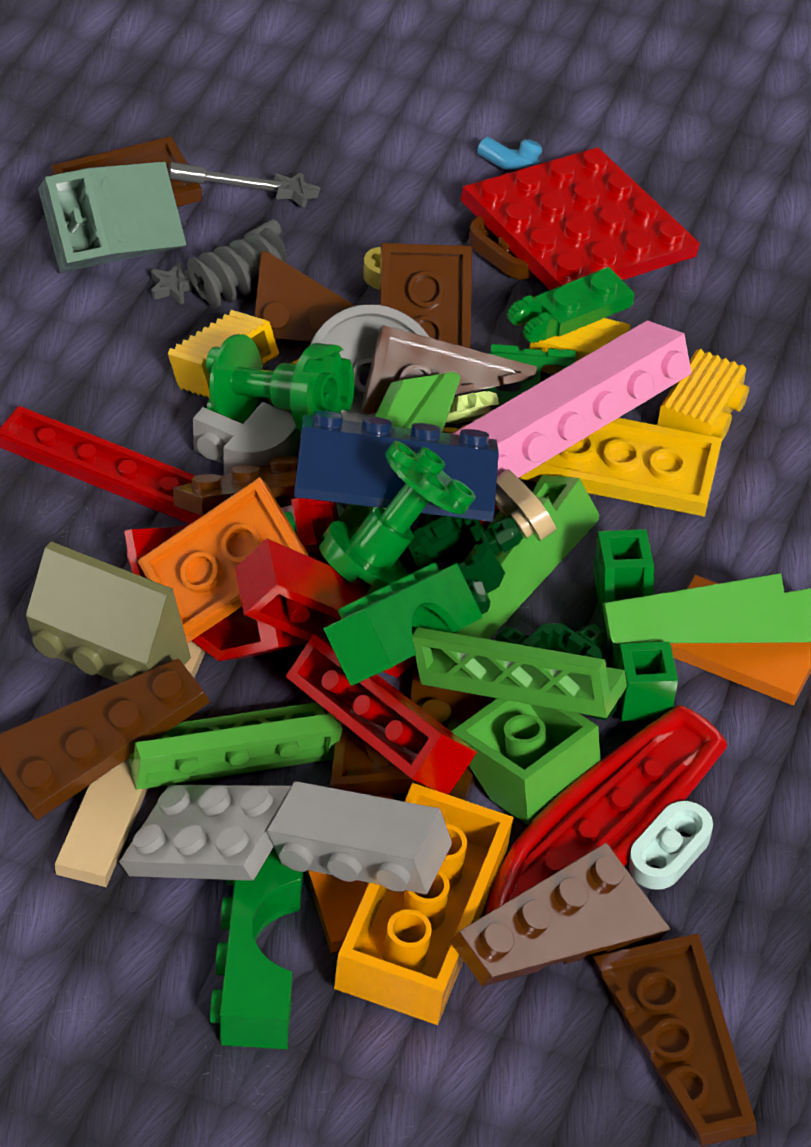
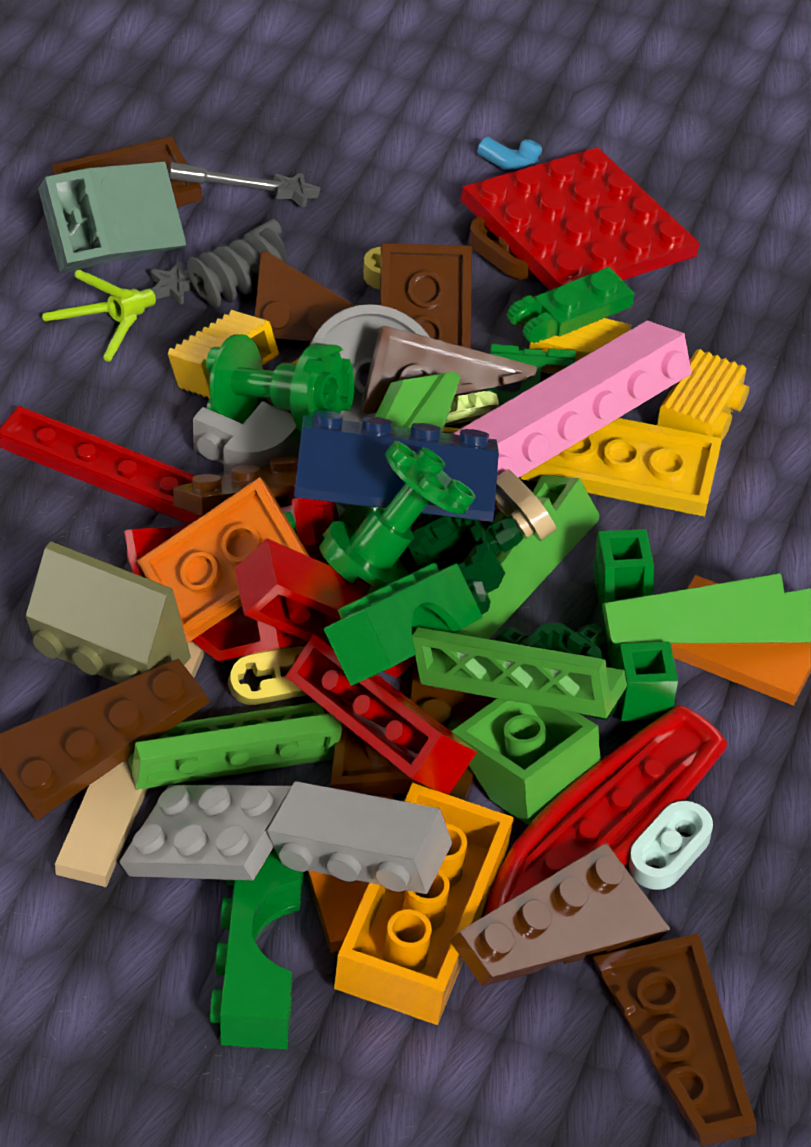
none -> lime plant [42,270,156,362]
none -> light yellow beam [228,646,307,705]

